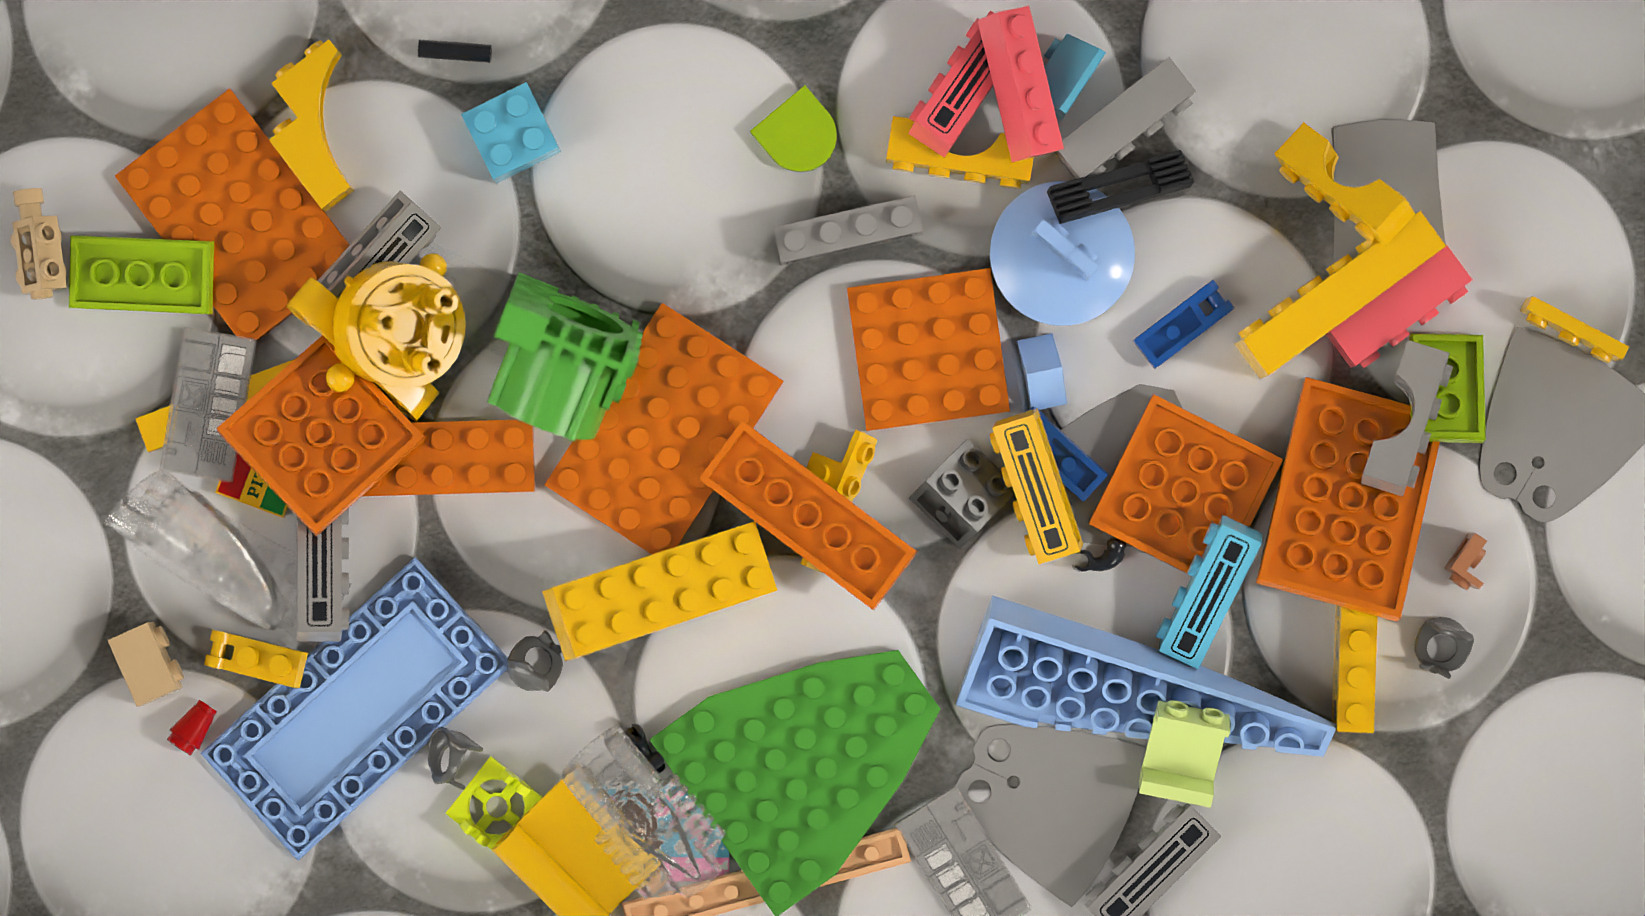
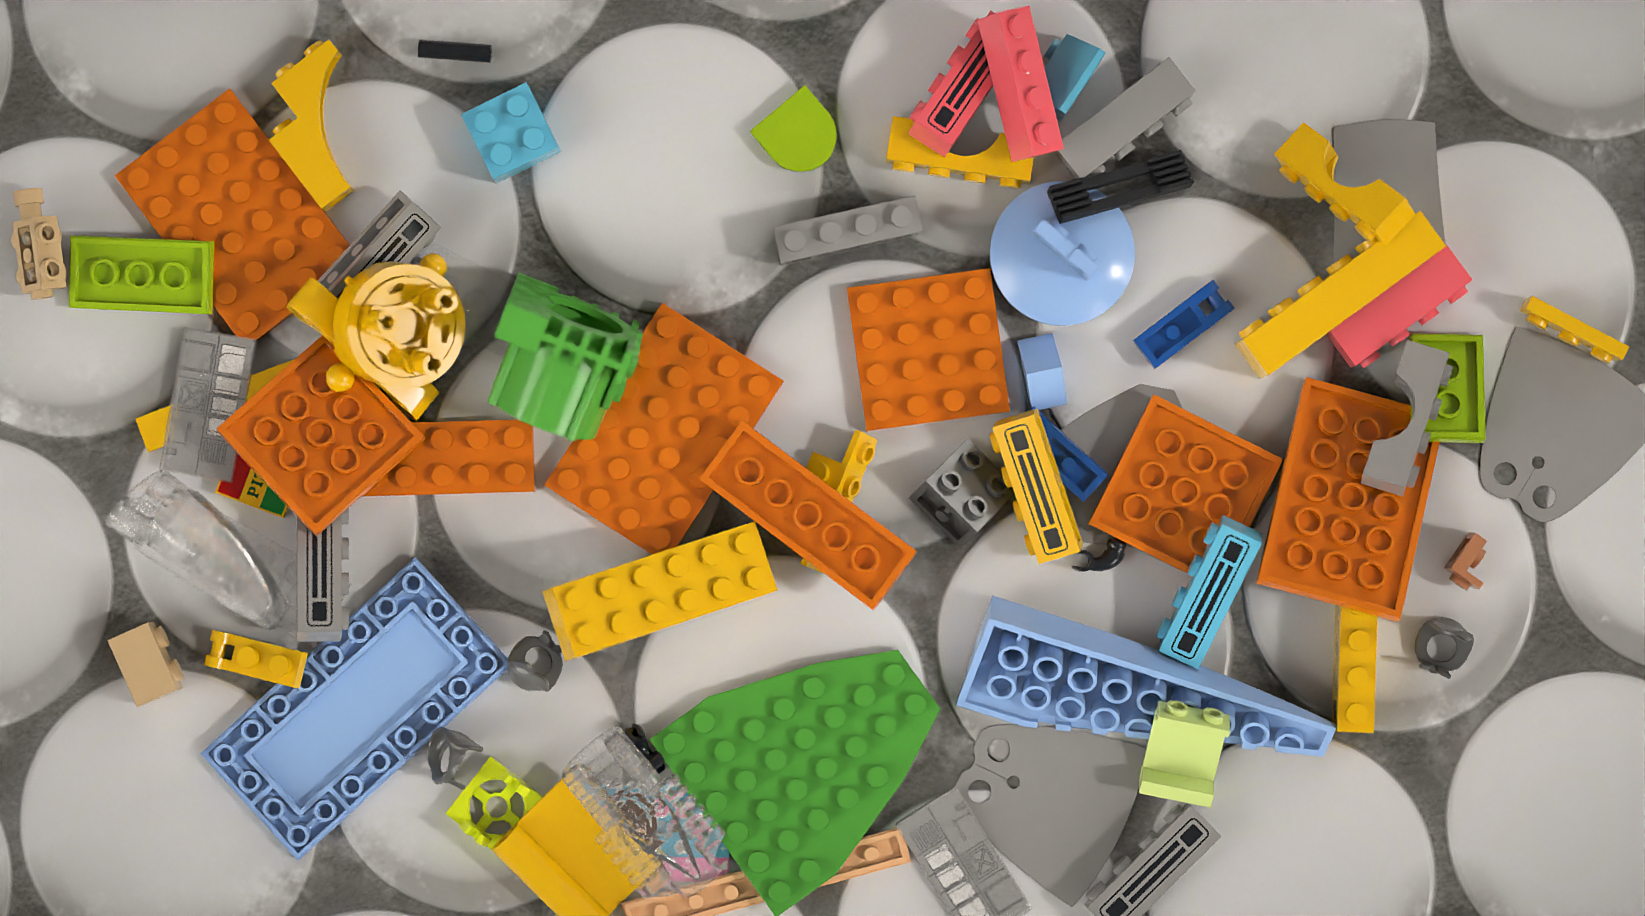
red cone [167,700,217,756] -> none

